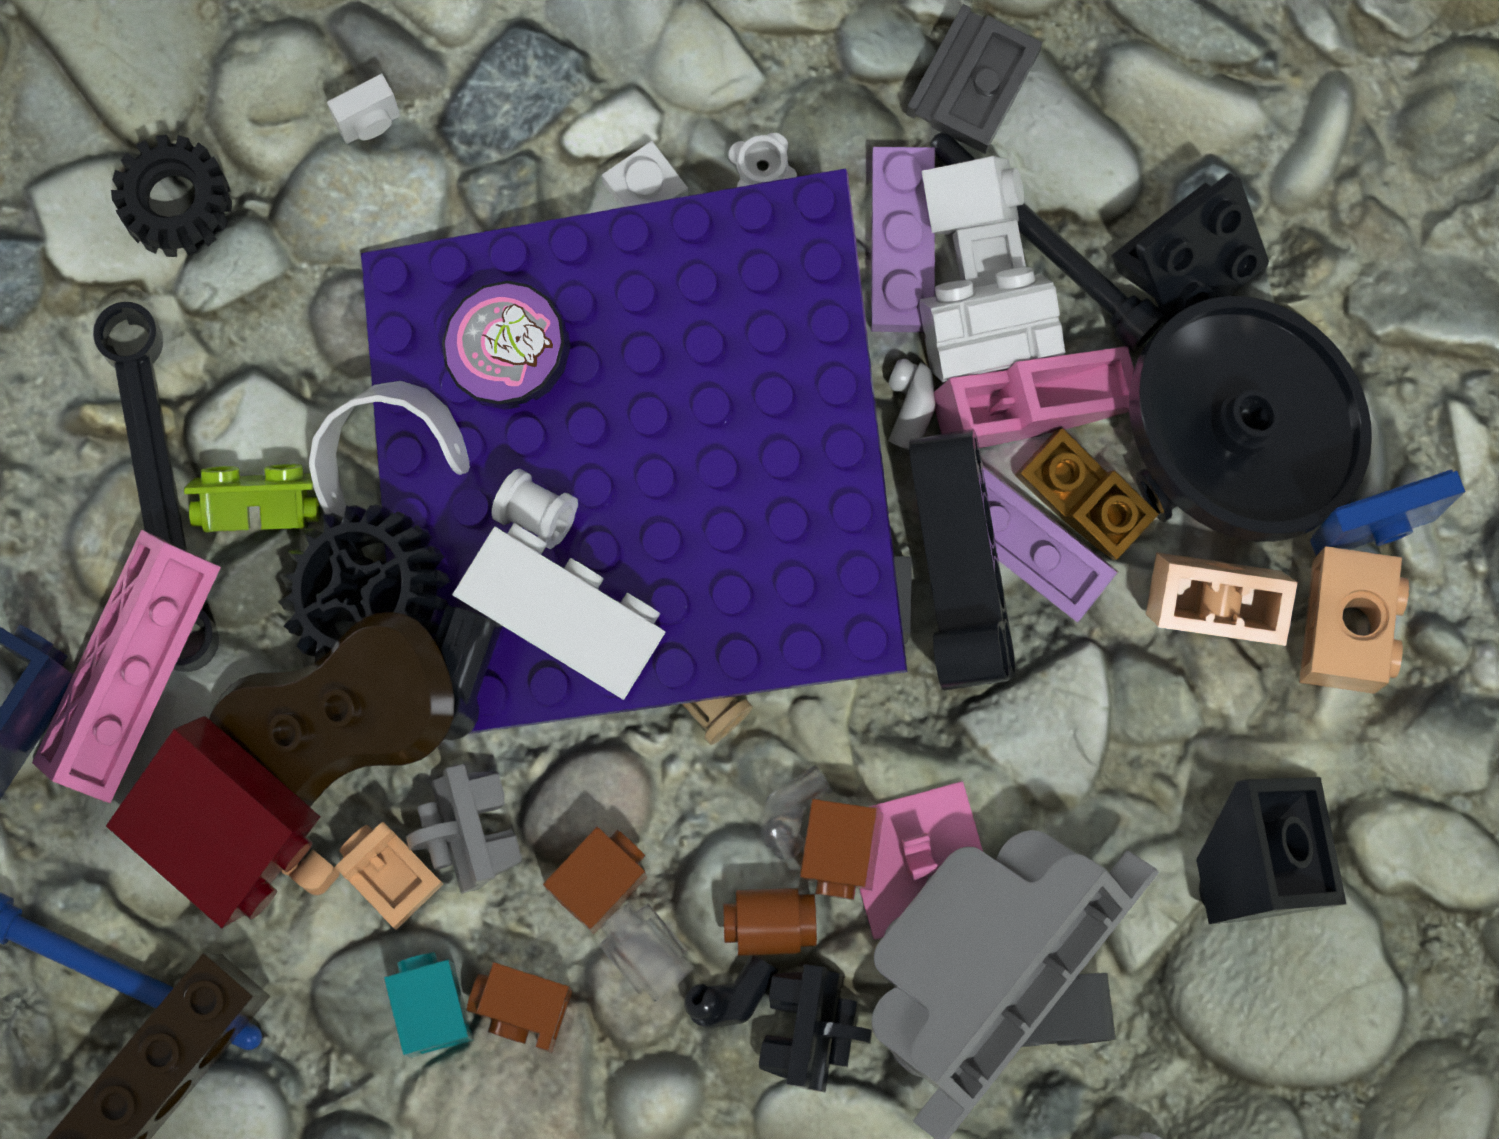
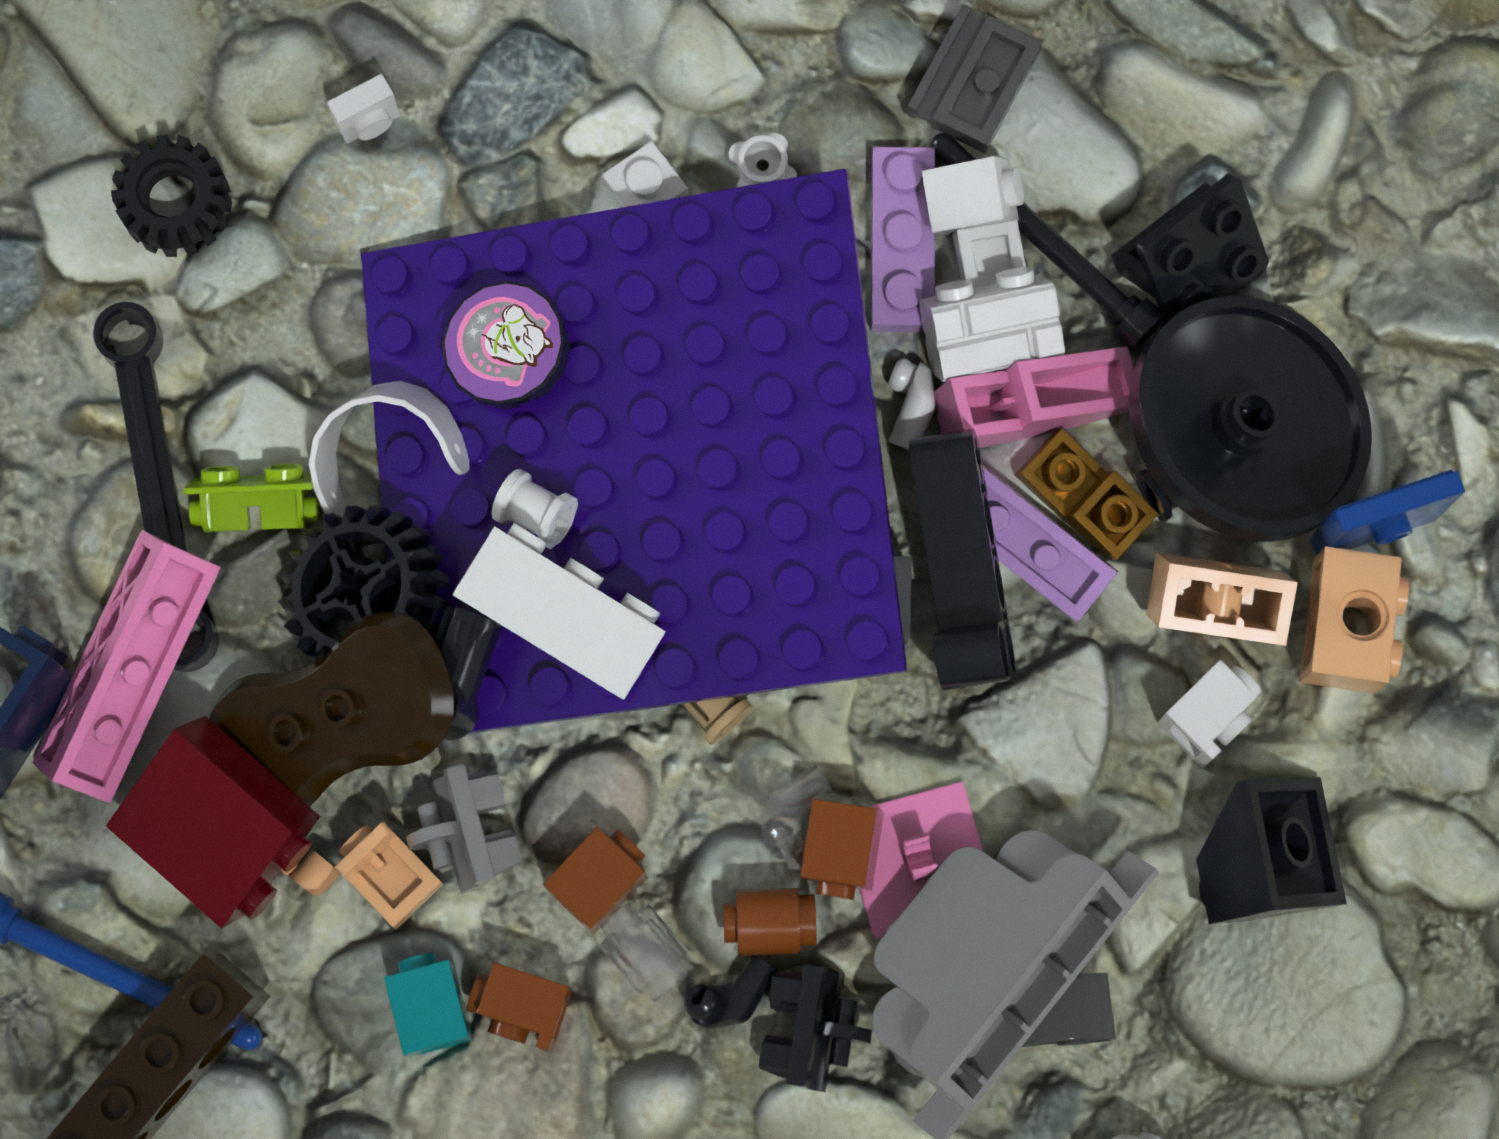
none -> white brick [1157,660,1262,769]

